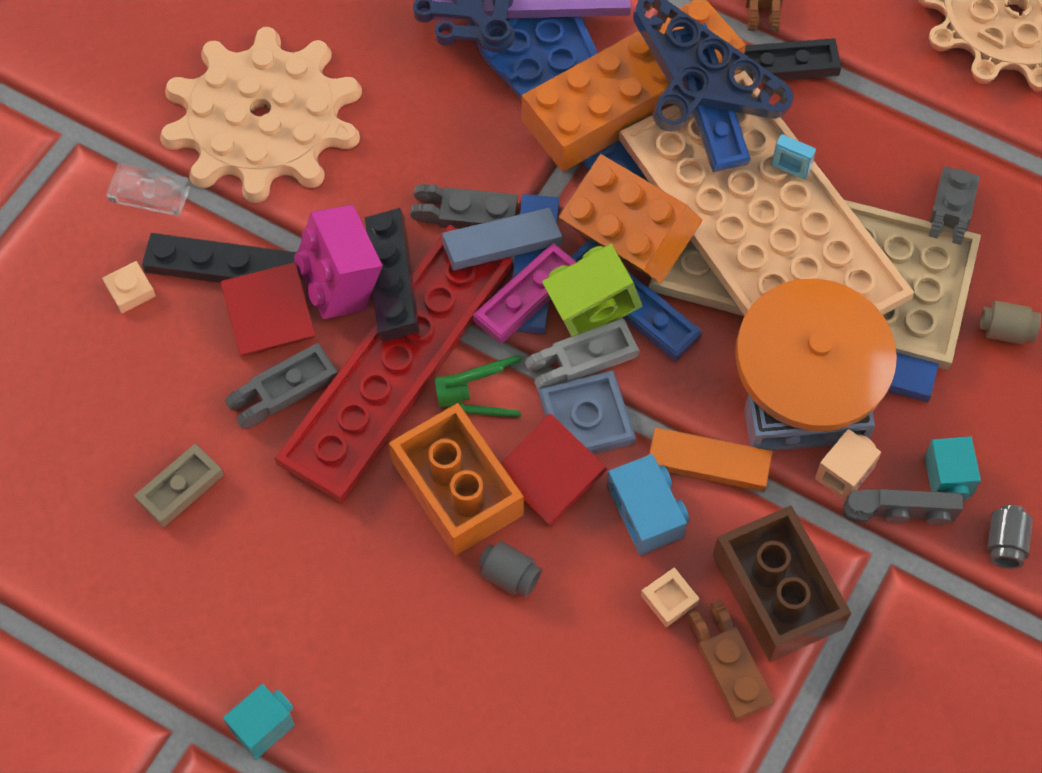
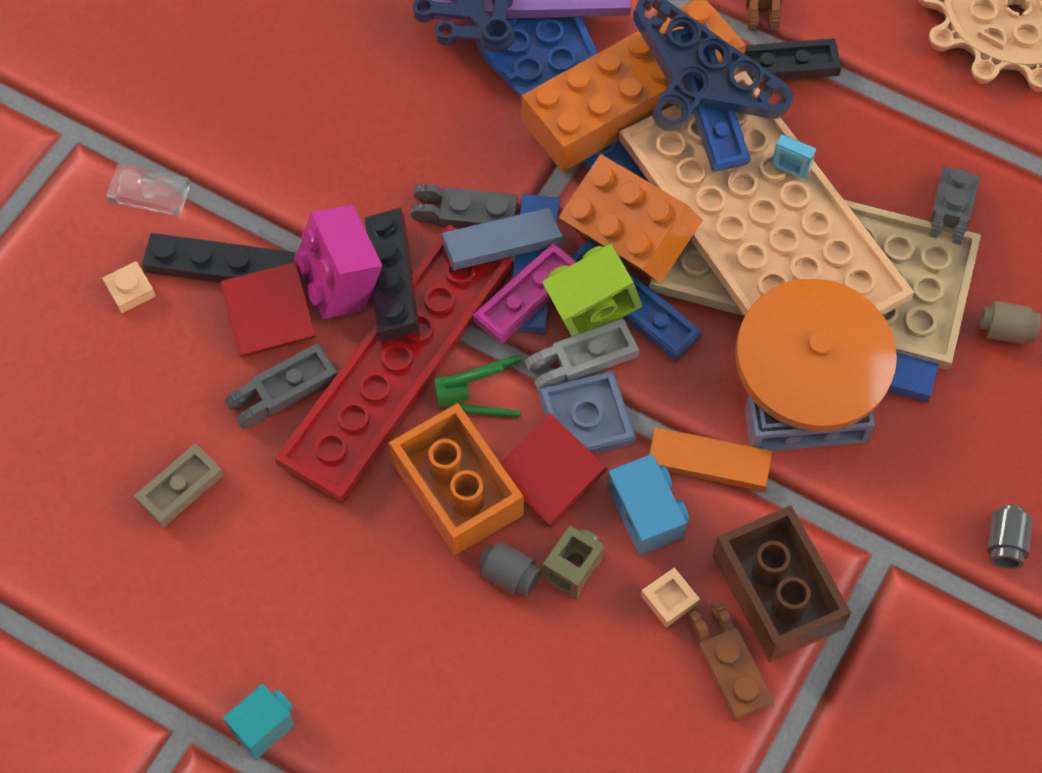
light nougat plate [160,27,362,203] -> none
light nougat brick [815,429,881,501] -> none
dark grey hinge [842,489,963,525] -> none
teal brick [924,436,981,501] -> none
none -> olive brick [542,525,605,600]

